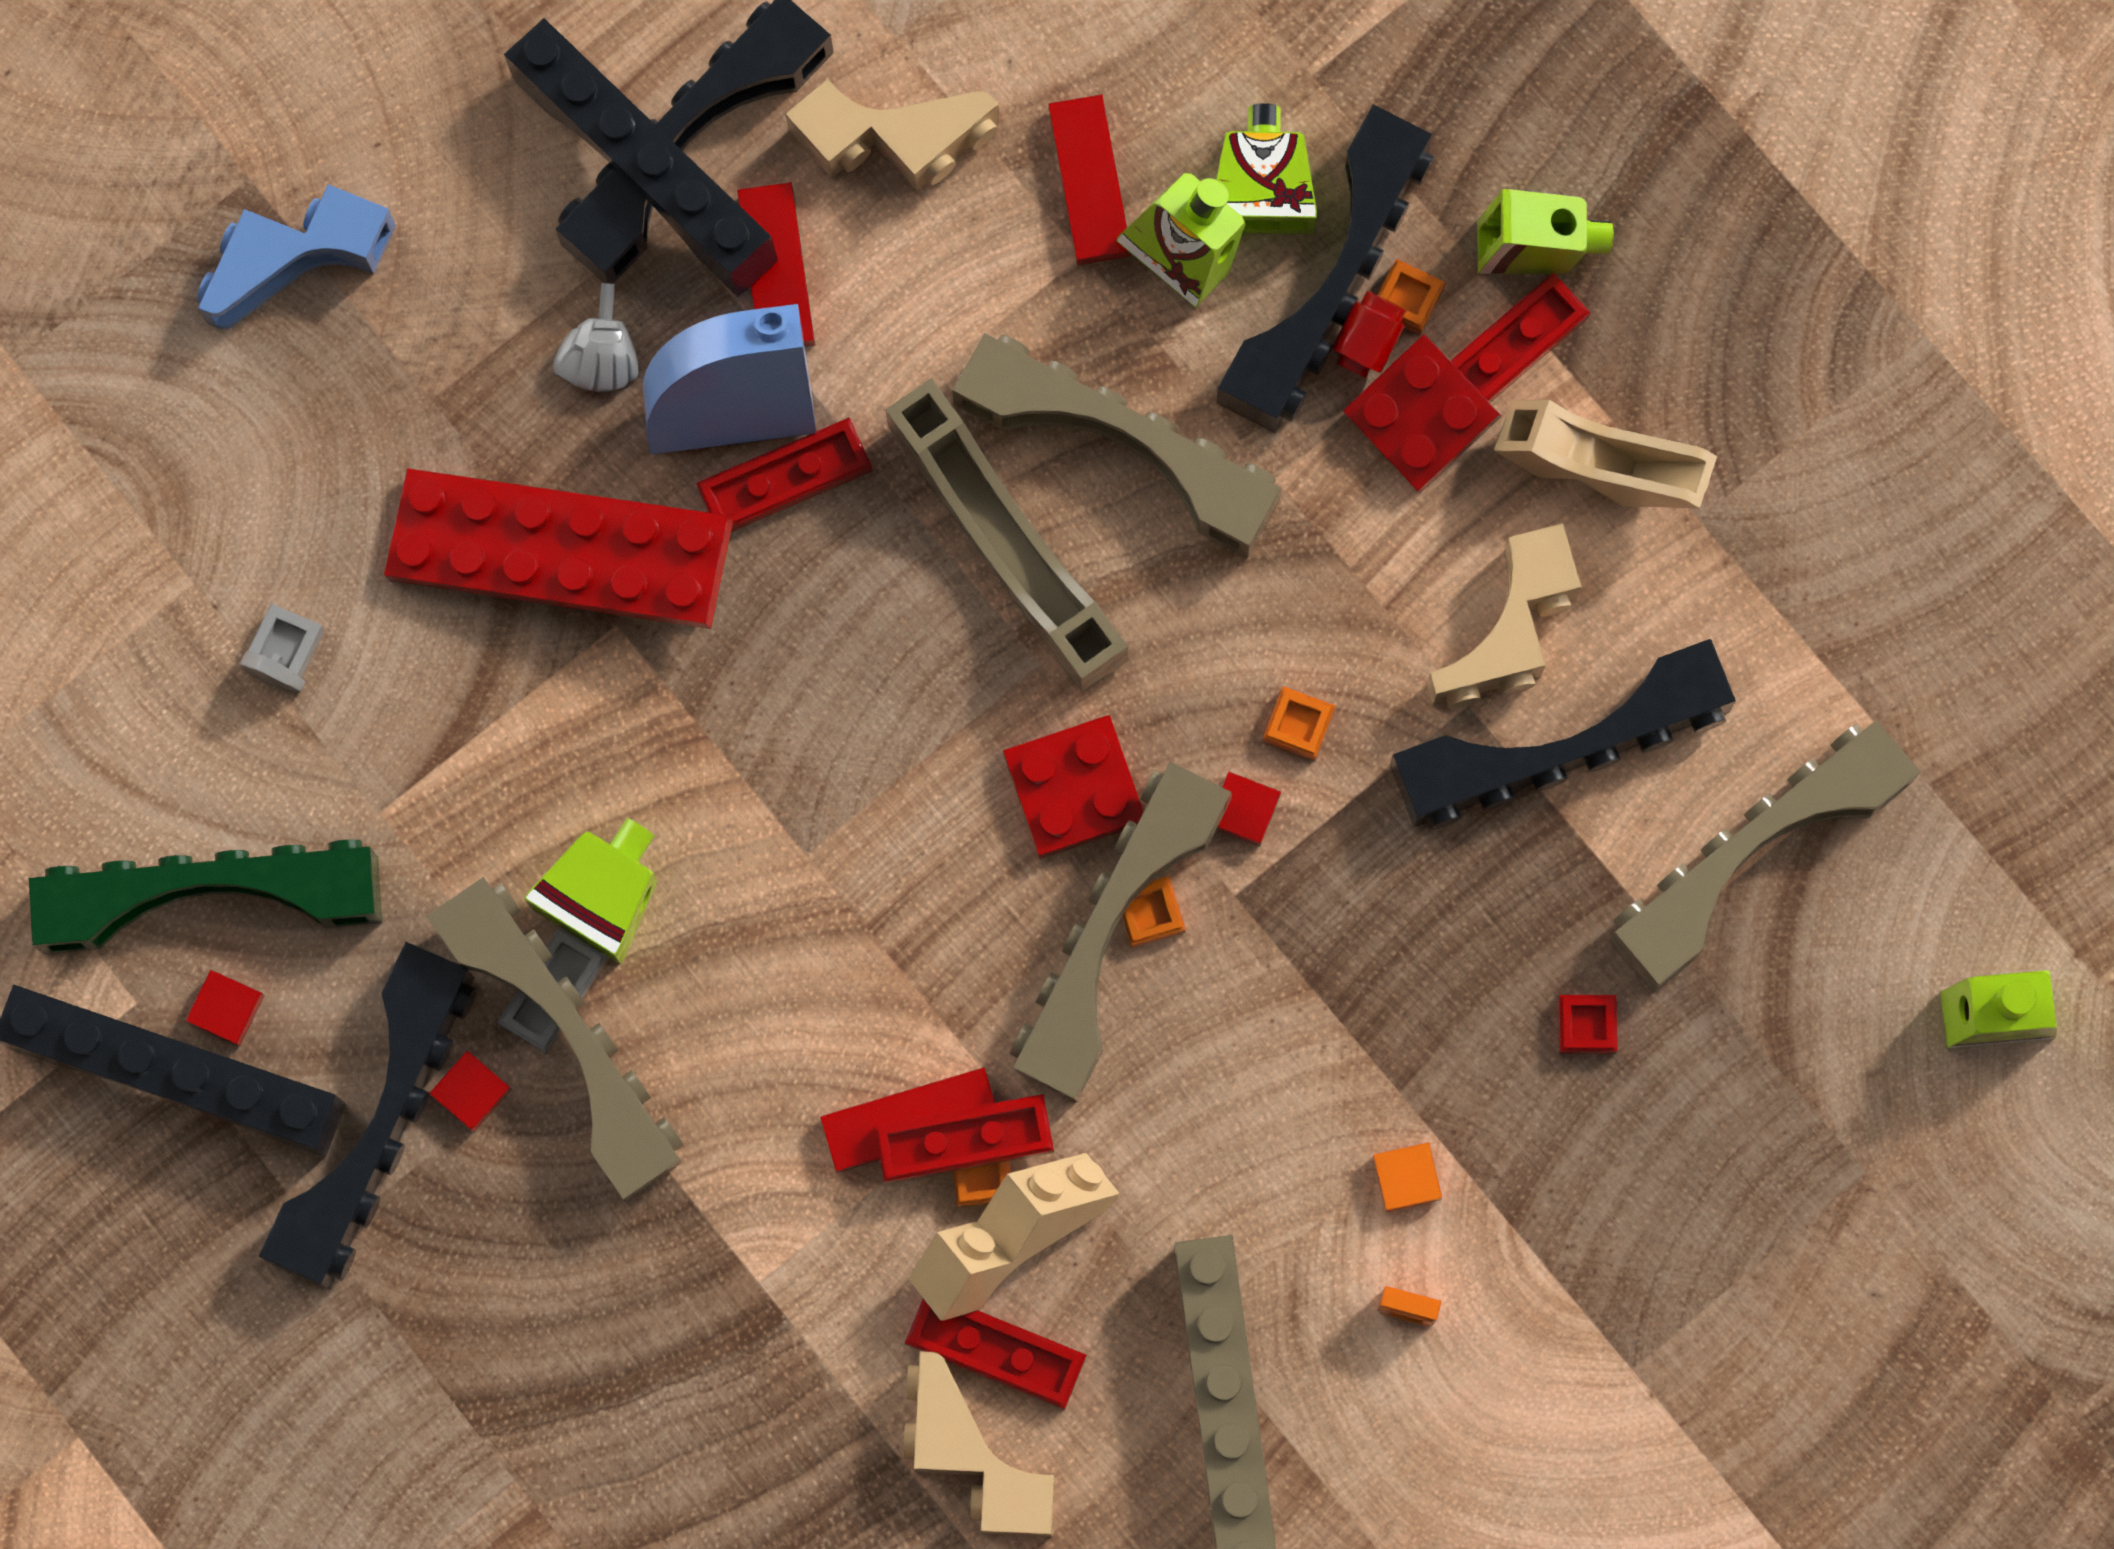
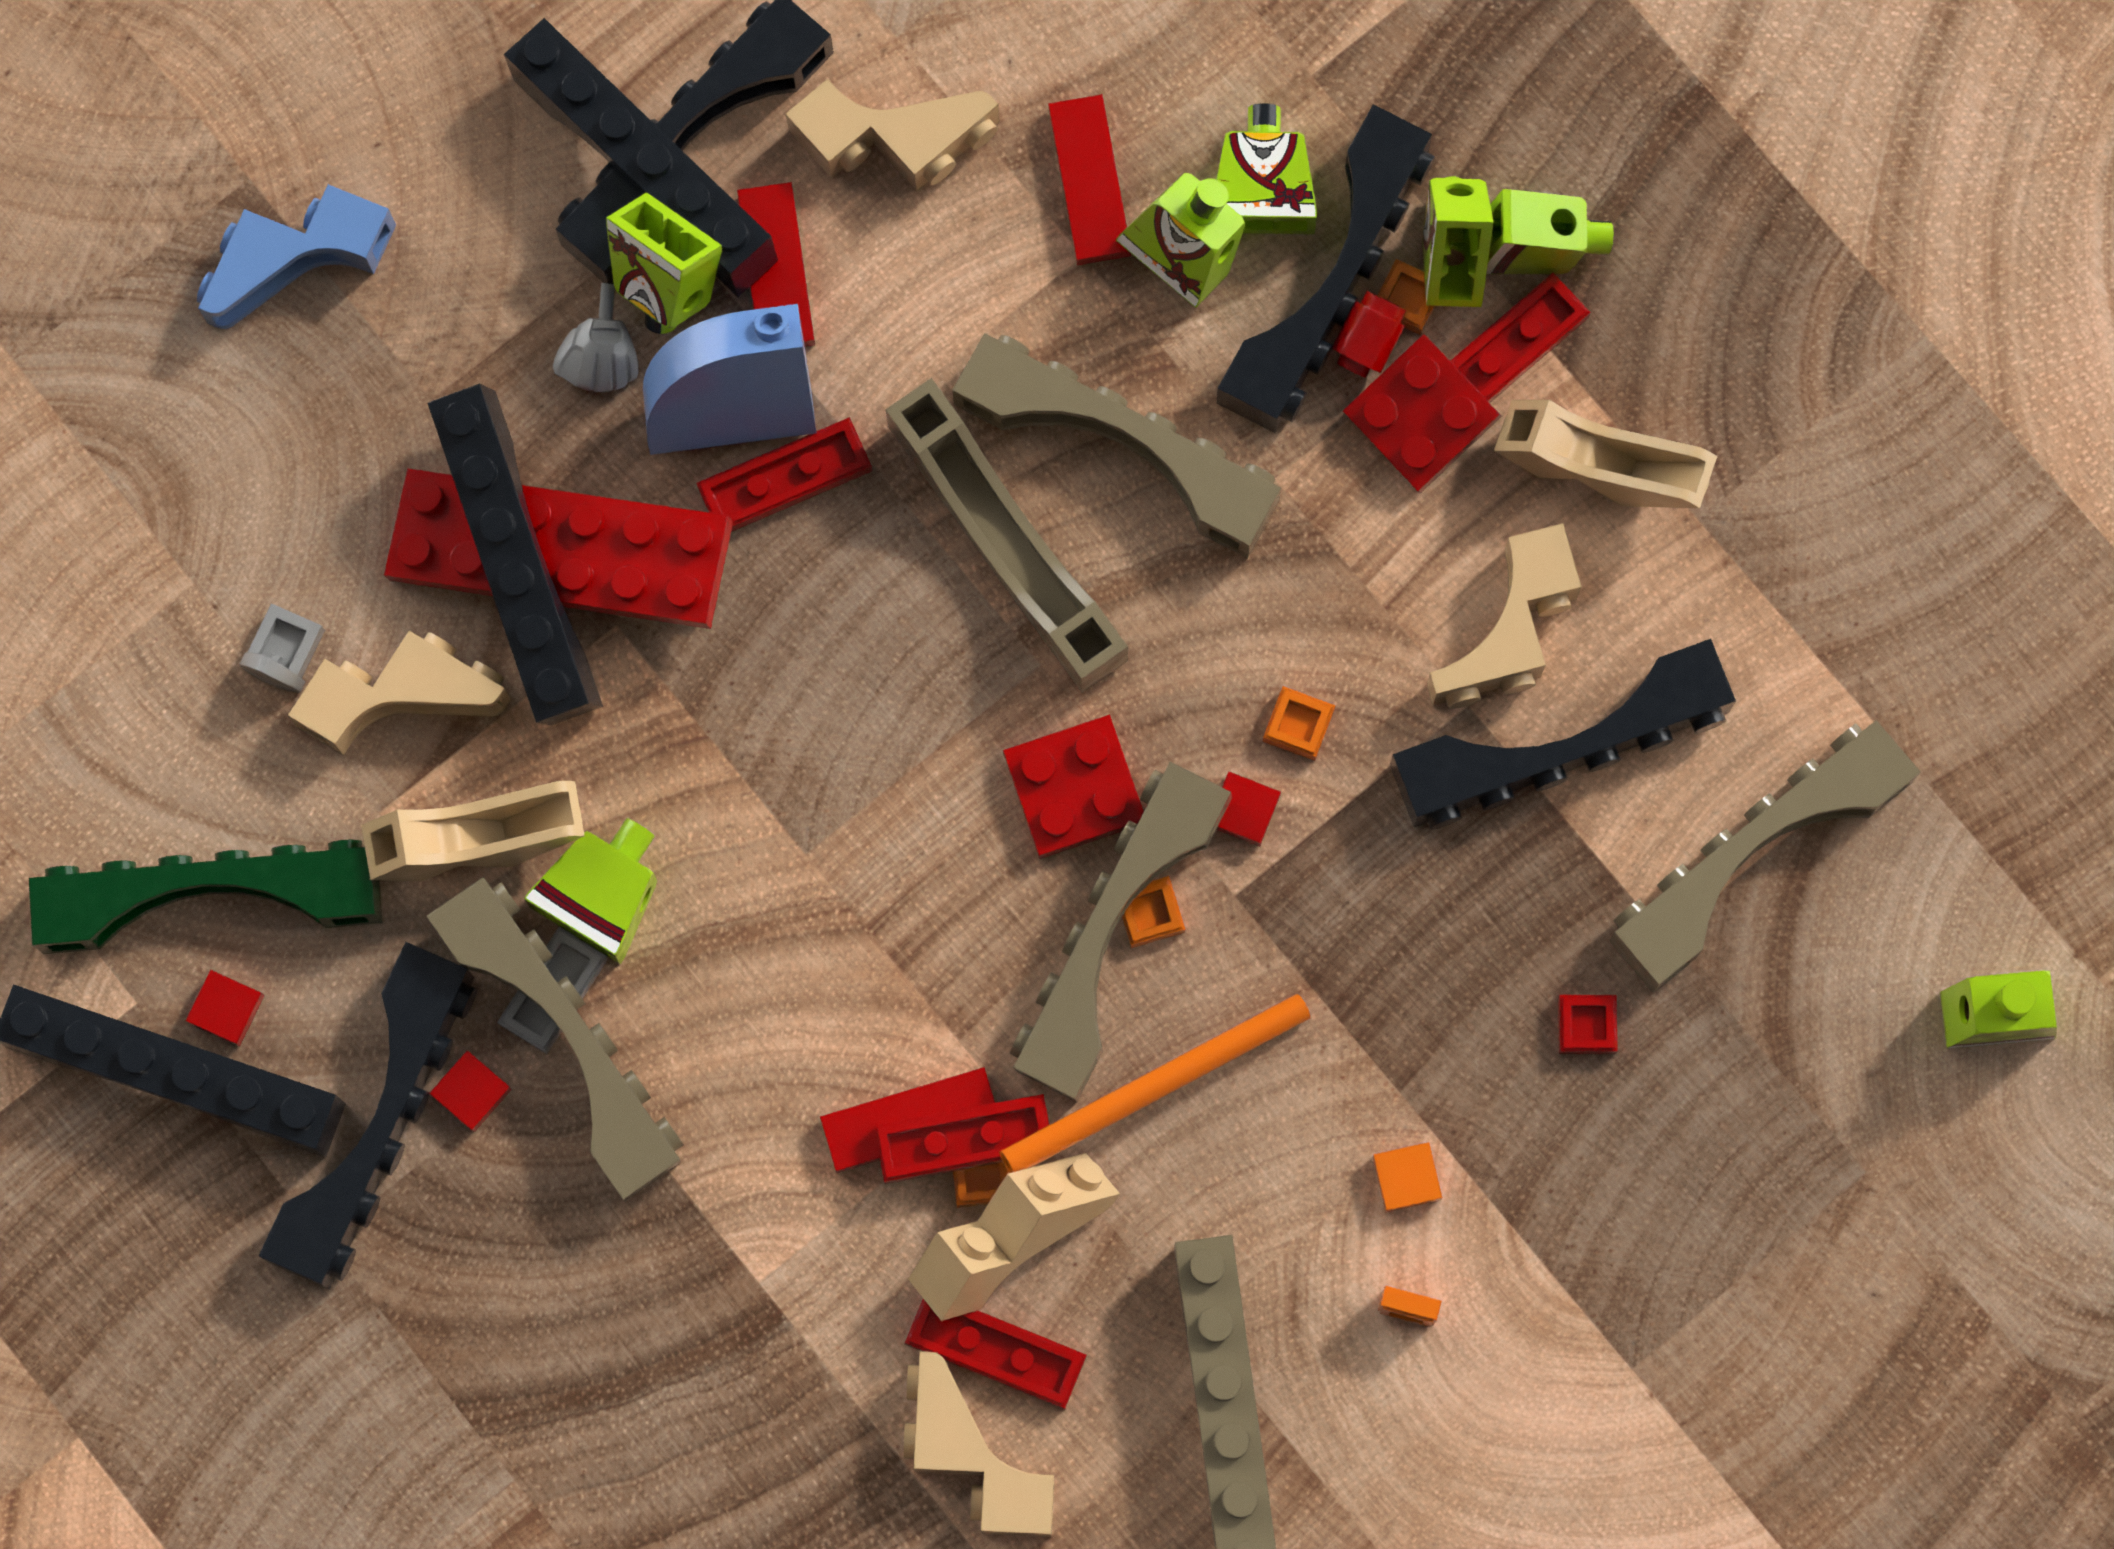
none -> tan arch [288,631,511,755]
none -> tan arch [361,781,585,881]
none -> black arch [427,383,603,726]
none -> lime torso [606,192,722,334]
none -> orange piece [999,994,1310,1173]
none -> lime torso [1422,176,1493,307]

